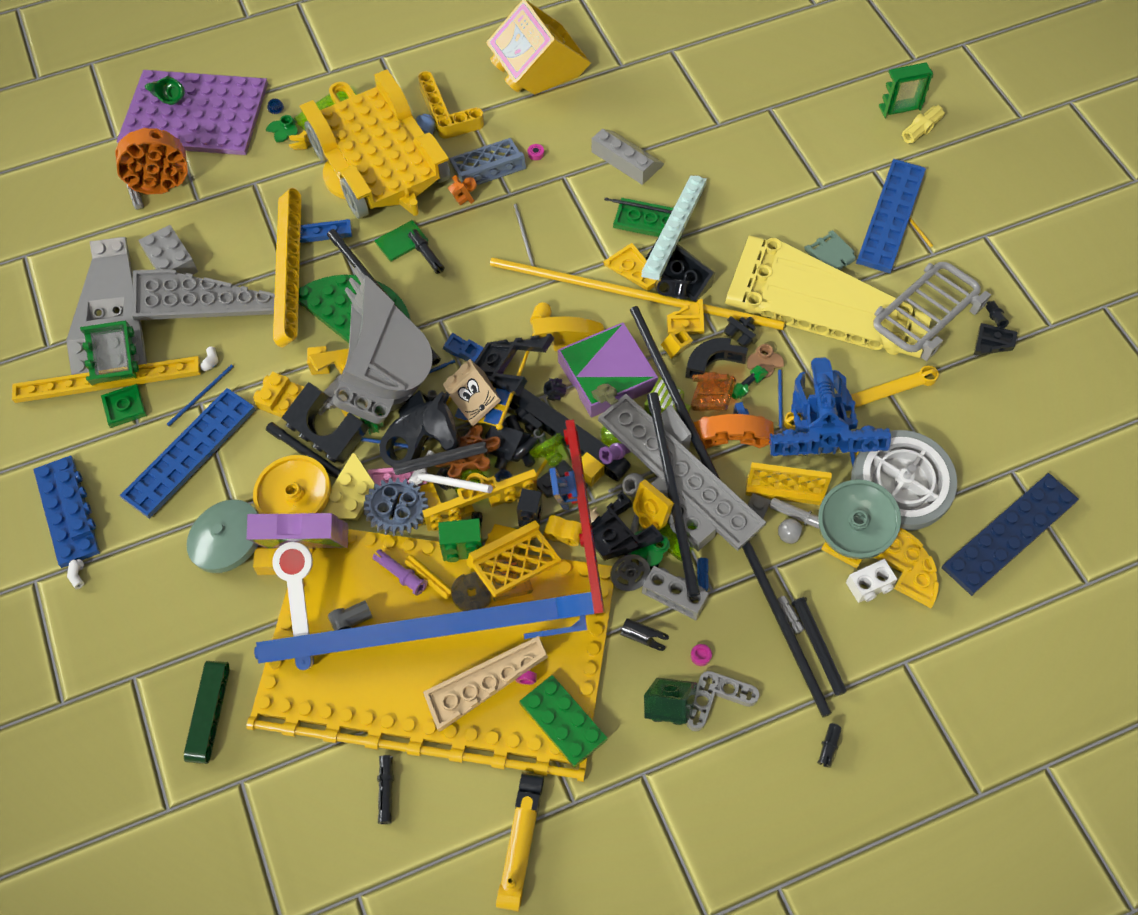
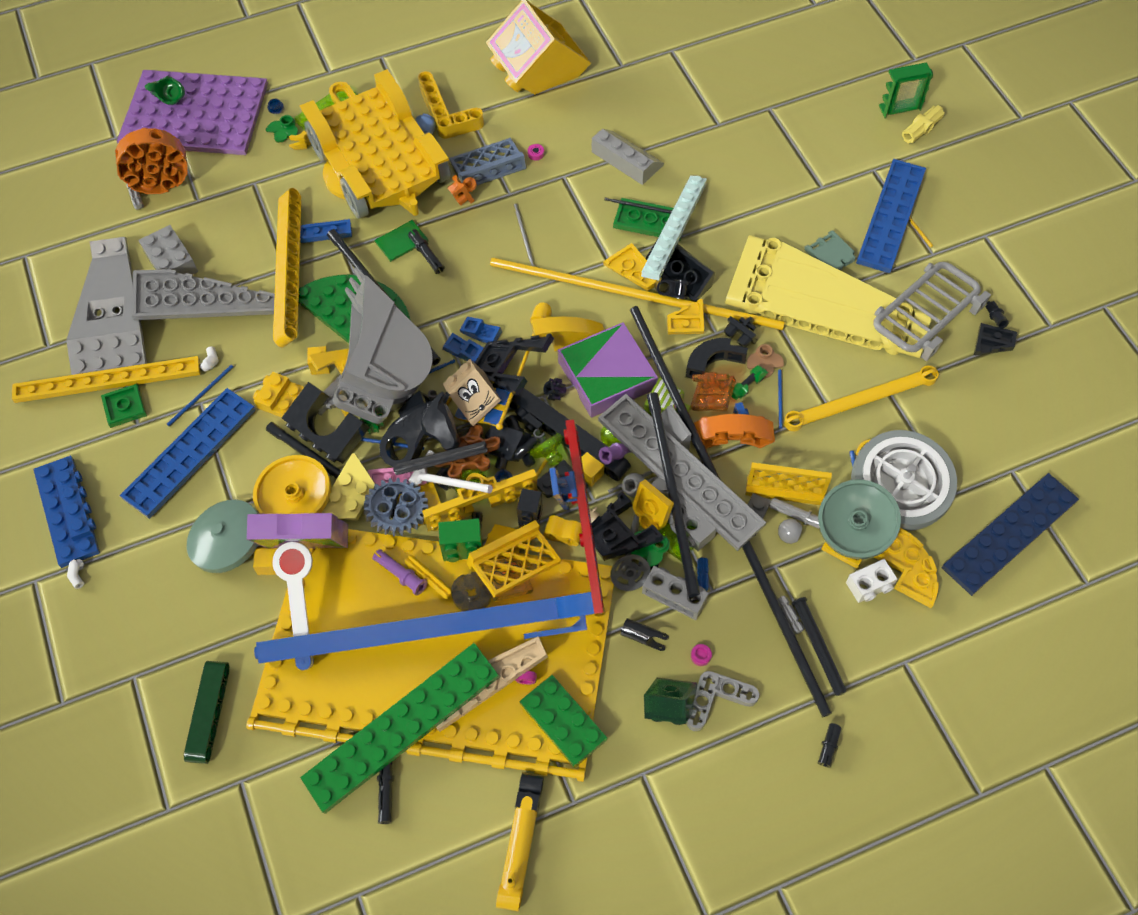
window [80,320,139,386] -> none
dark grey piece [328,601,373,631] -> none
olive plate [591,384,618,405] -> none
yellow brick [660,327,693,359] -> none
blue piece [769,357,891,456] -> none
none -> green plate [300,643,500,814]
none -> blue slope [460,316,502,343]

